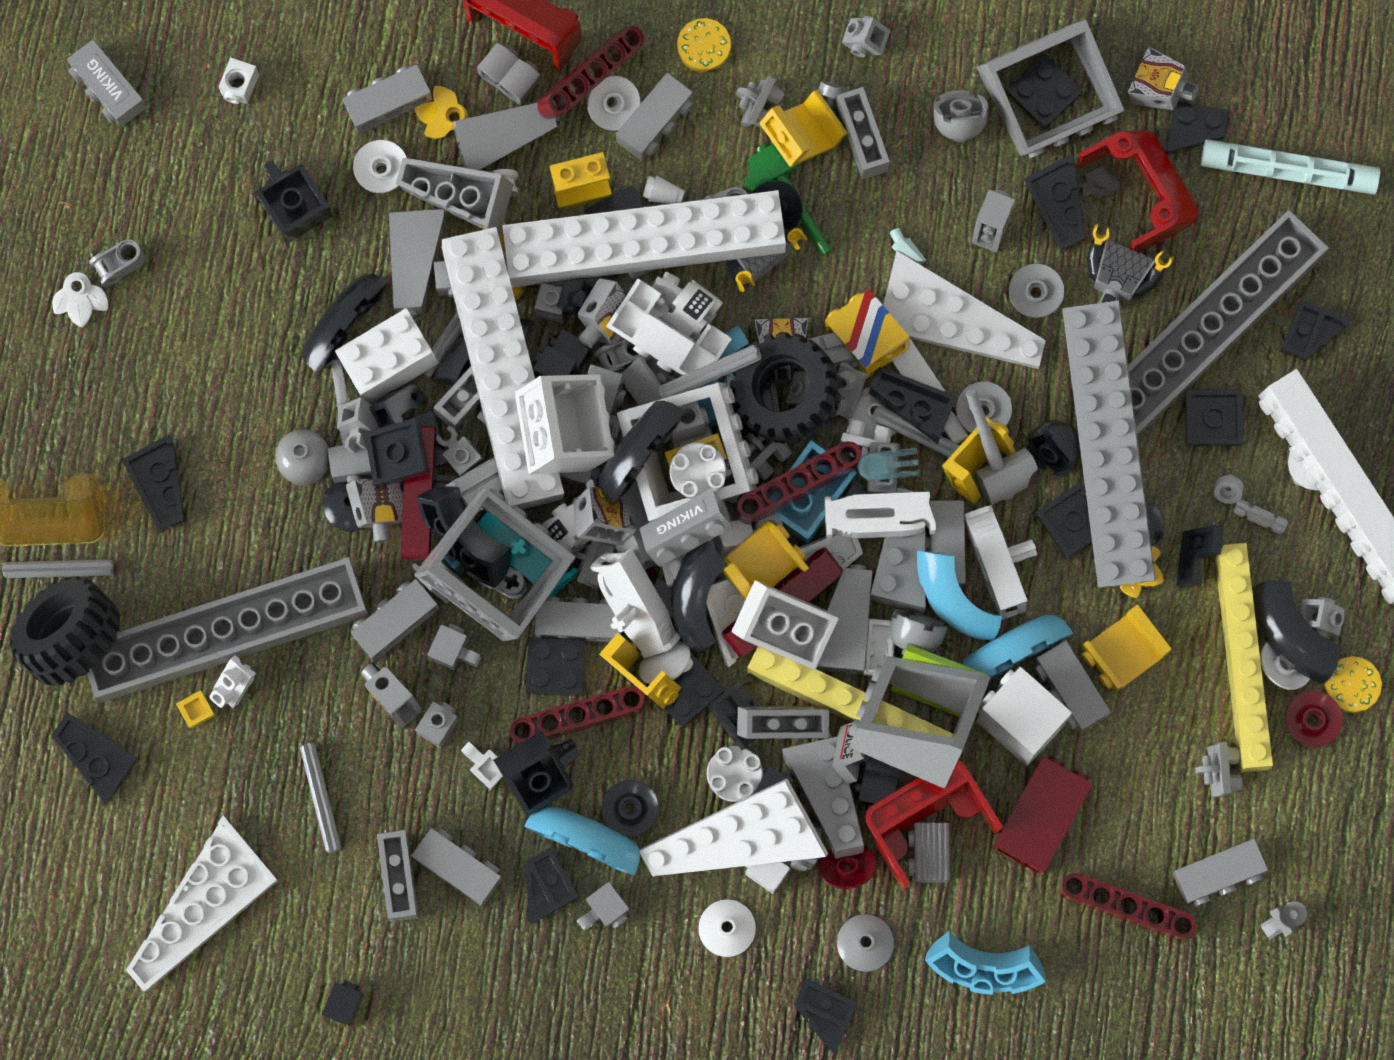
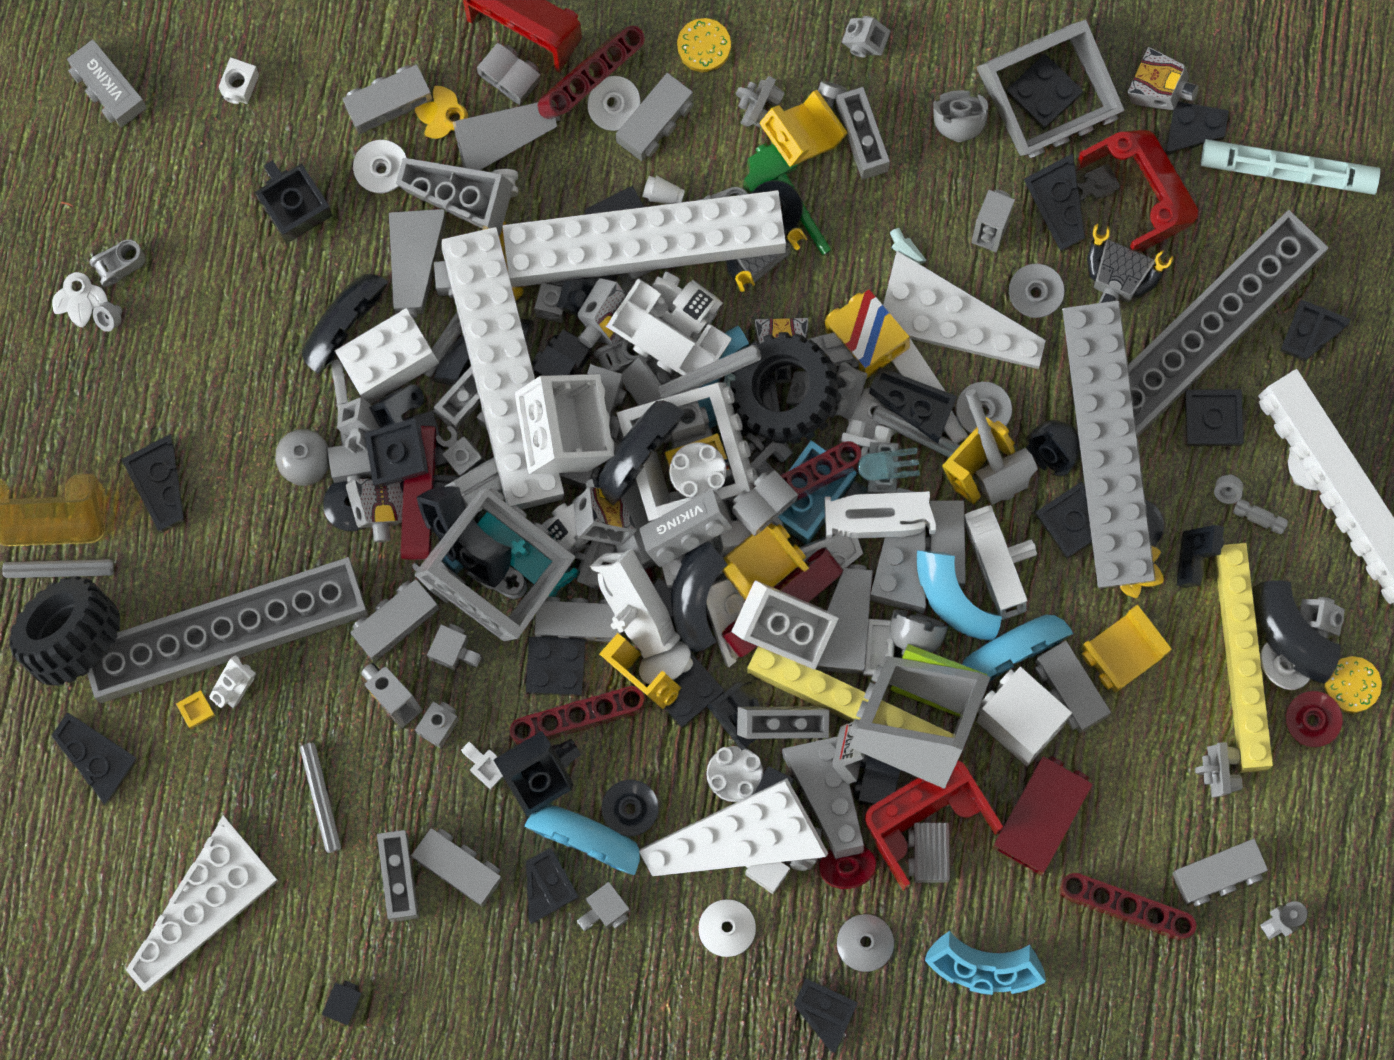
yellow panel [549,152,612,211] -> none
none -> light grey tile [93,302,122,332]
none -> light grey brick [732,470,798,536]

